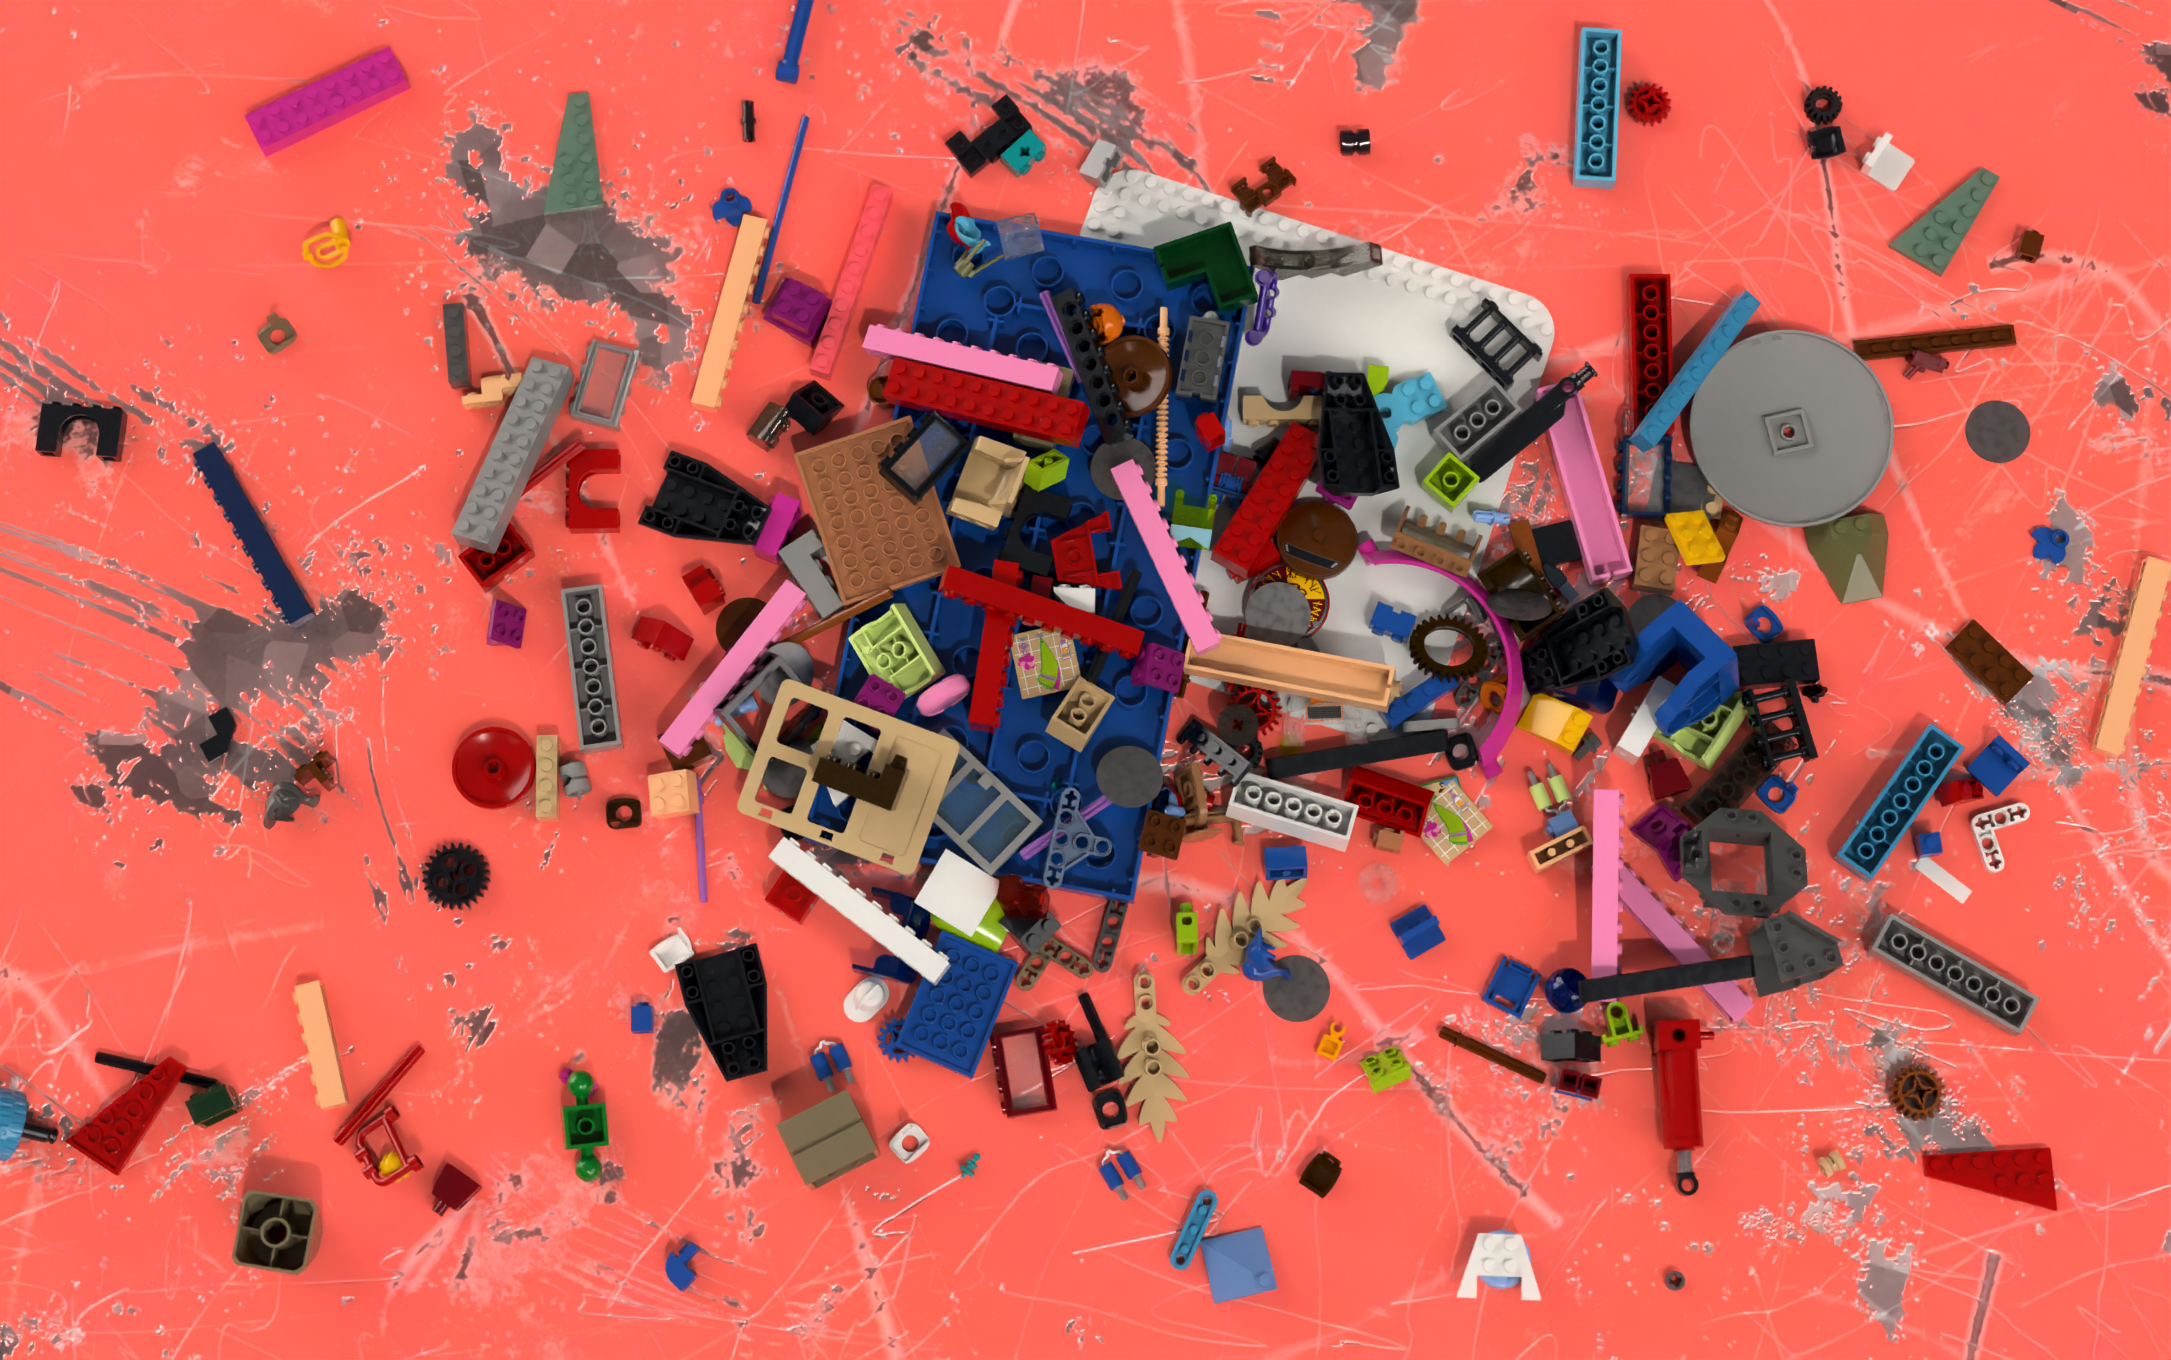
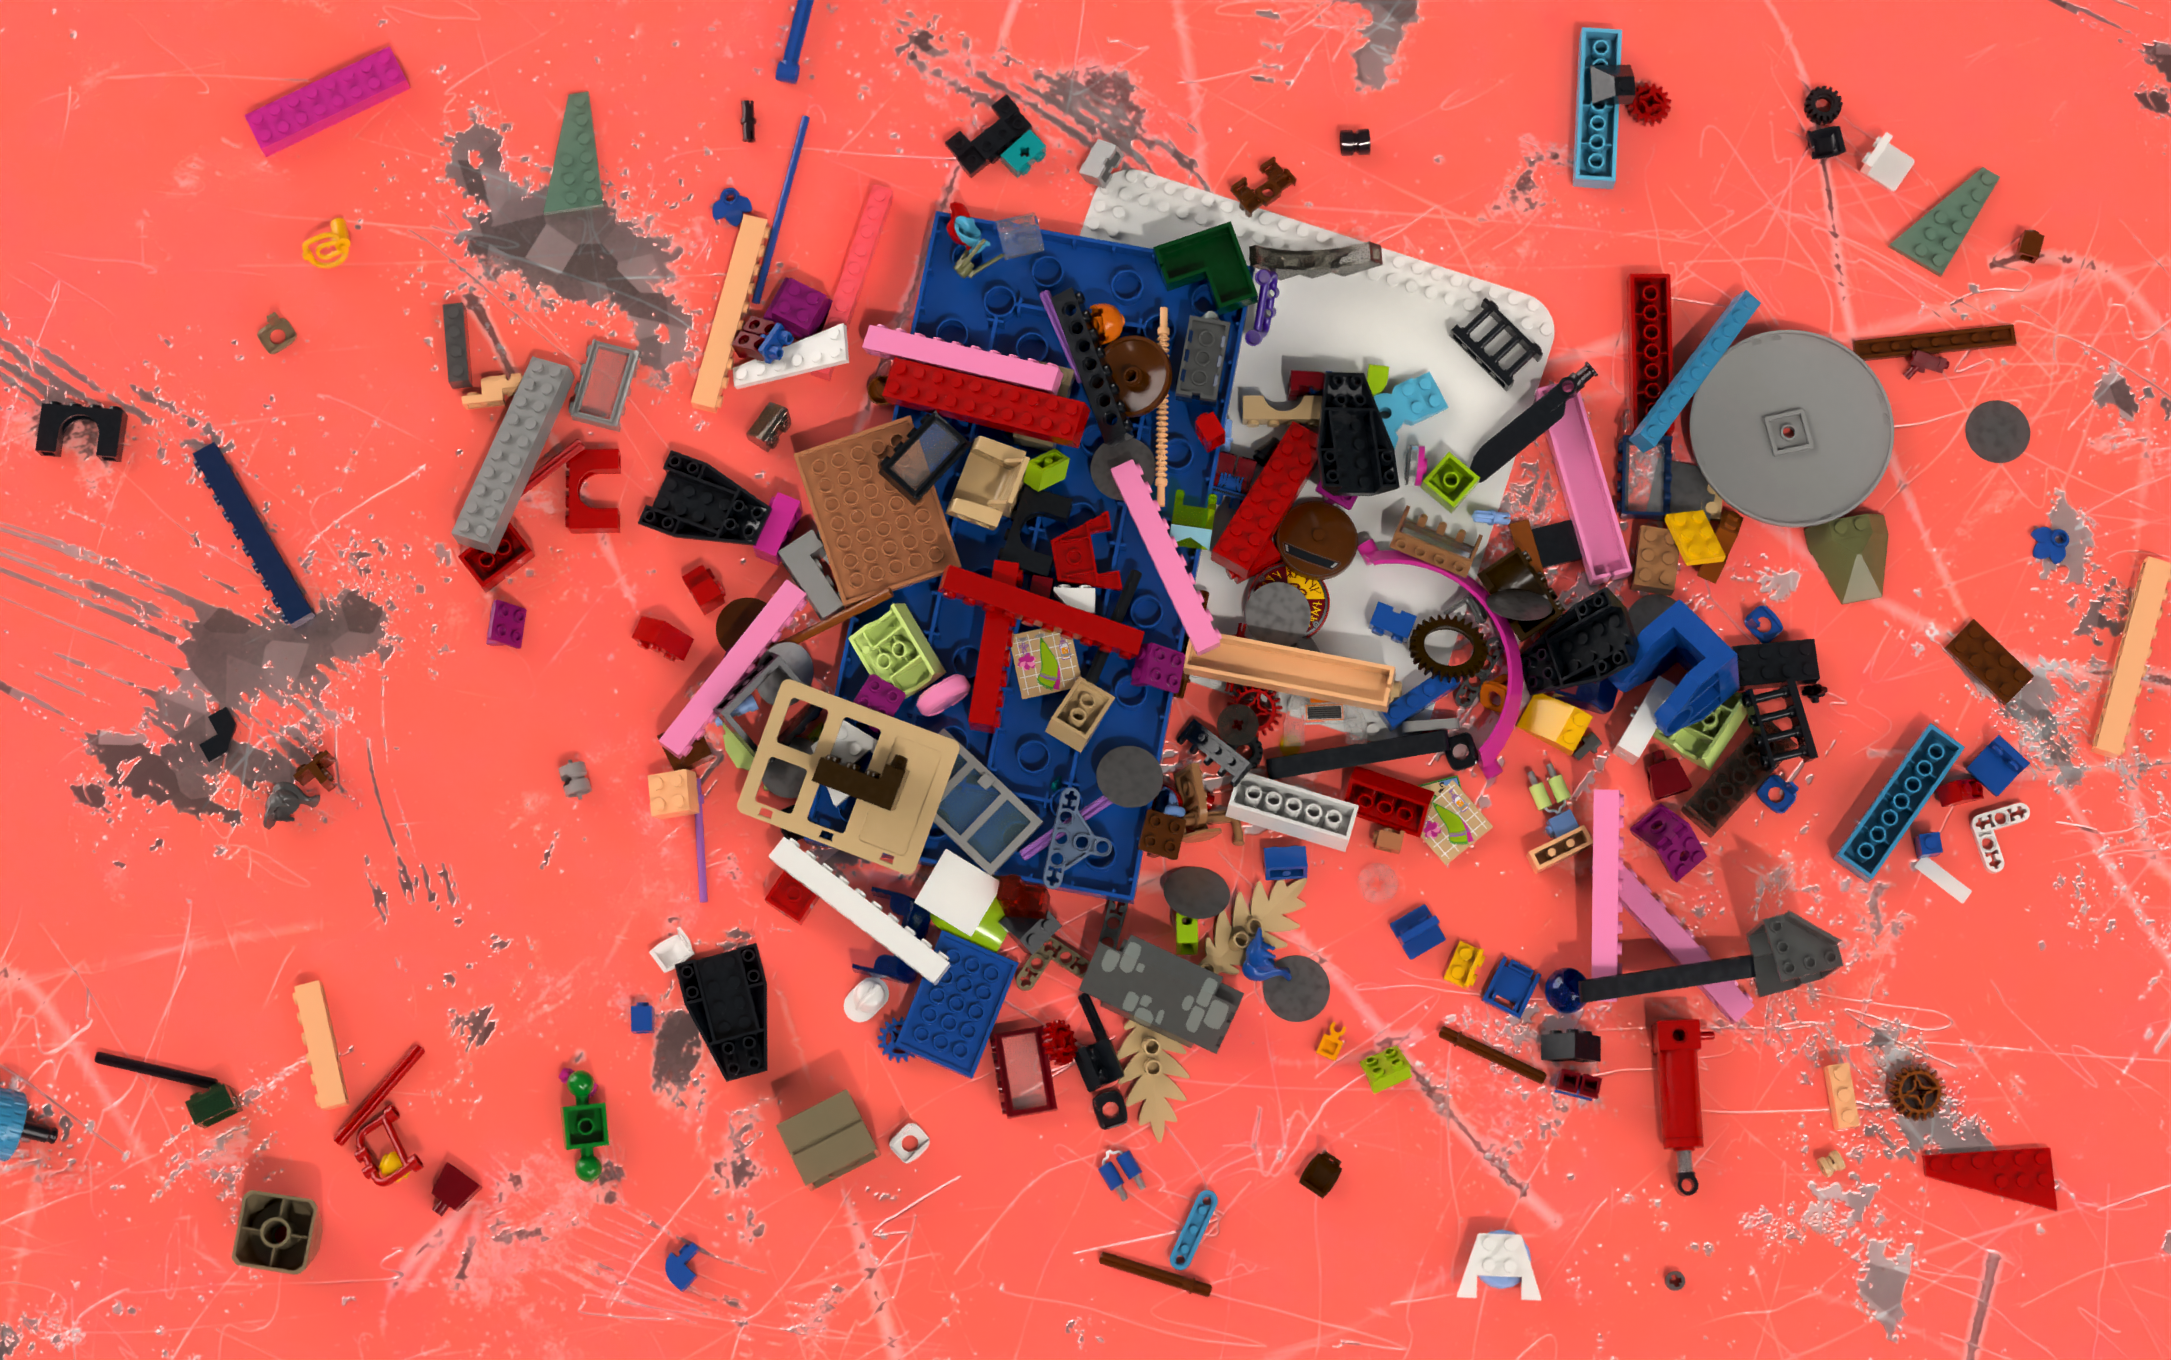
red wing [65,1056,189,1176] -> none
black gear [422,843,491,911] -> none
red dish [452,727,536,810] -> none
tan arch [536,735,561,822] -> none
light grey brick [561,584,624,755] -> none
dark brown piece [606,798,642,830] -> none
black slope [783,380,845,436] -> none
blue piece [809,1040,855,1093] -> none
teal hair [959,1153,981,1178] -> none
medium blue slope [1200,1227,1278,1304] -> none
light grey brick [1431,380,1522,463] -> none
black piece [1542,563,1579,603] -> none
lime pin [1601,1001,1644,1047] -> none
dark grey hinge [1679,807,1808,918] -> none
clear brick [1707,879,1747,957] -> none
light grey brick [1866,914,2040,1037] -> none
none -> hips [731,315,794,364]
none -> white wing [733,323,849,389]
none -> dark grey panel [1079,934,1244,1054]
none -> reddish brown axle [1099,1252,1212,1297]
none -> flat silver sticker [1164,867,1230,919]
none -> clear piece [1403,444,1427,486]
none -> yellow bracket [1443,941,1486,990]
none -> slope [1590,65,1635,105]
none -> light nougat brick [1823,1063,1860,1131]

